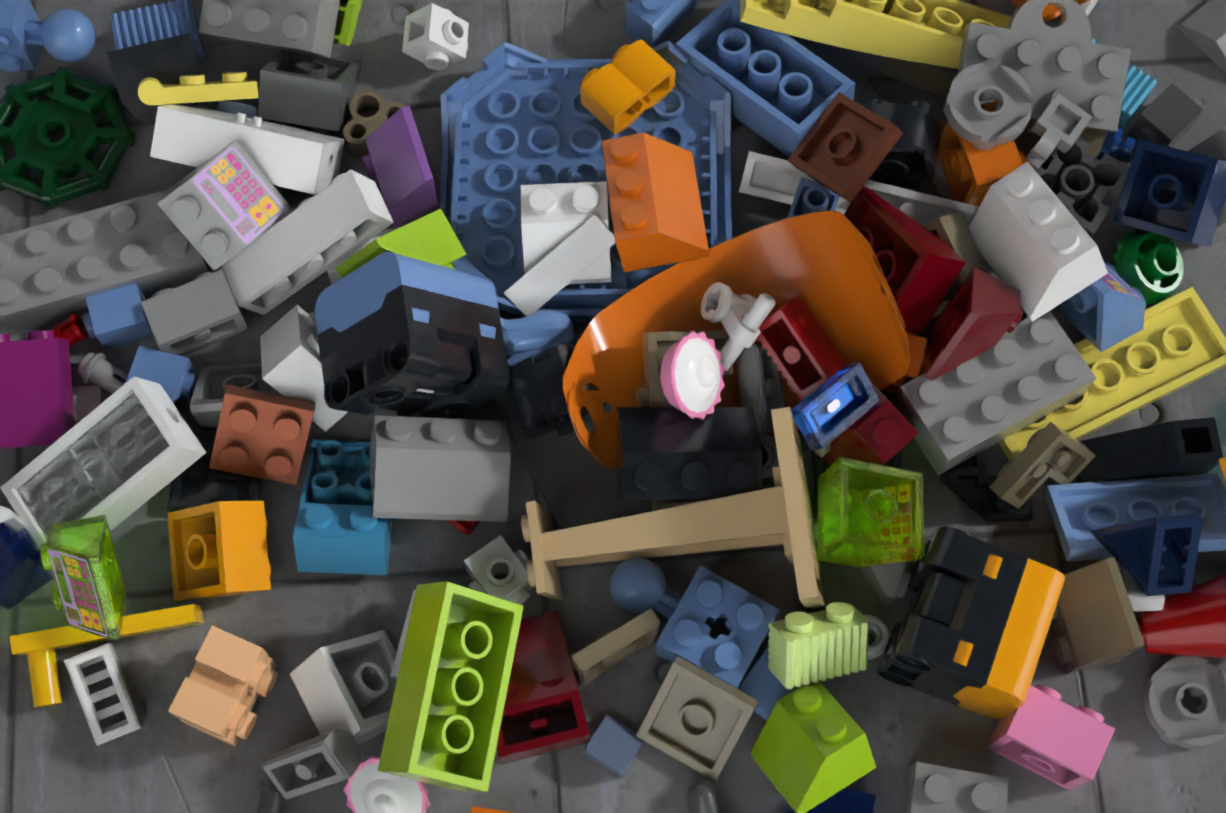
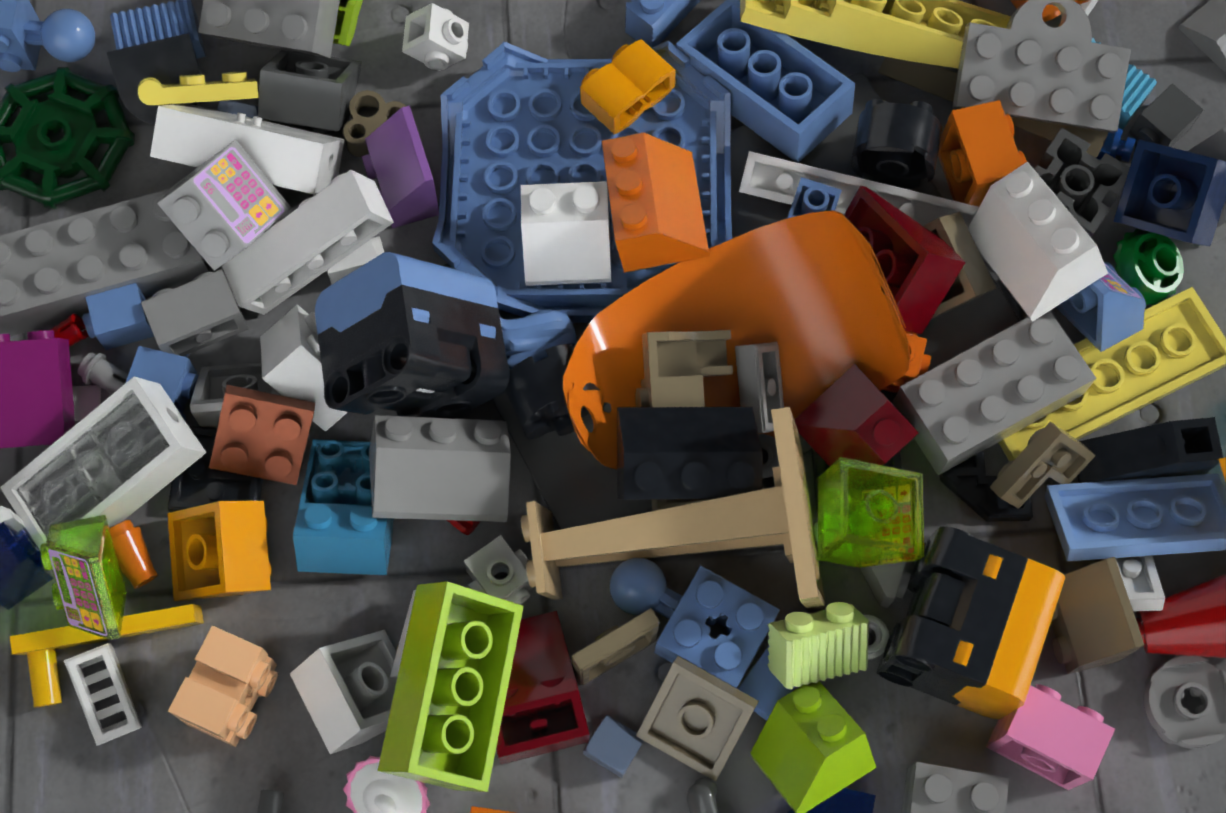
light grey brick [260,729,360,800] -> none
lime slope [335,209,466,277] -> none
white sticker [504,215,615,316] -> none
white piece [660,330,725,420] -> none
white piece [700,282,776,371] -> none
red brick [757,296,848,401] -> none
copper plate [787,92,903,203] -> none
clear blue piece [791,362,880,457] -> none
dark red slope [924,267,1023,381] -> none
light grey plate [943,63,1032,150] -> none
light grey plate [1026,93,1092,171] -> none
dark blue slope [1090,513,1203,596] -> none
none -> orange cone [99,520,158,589]

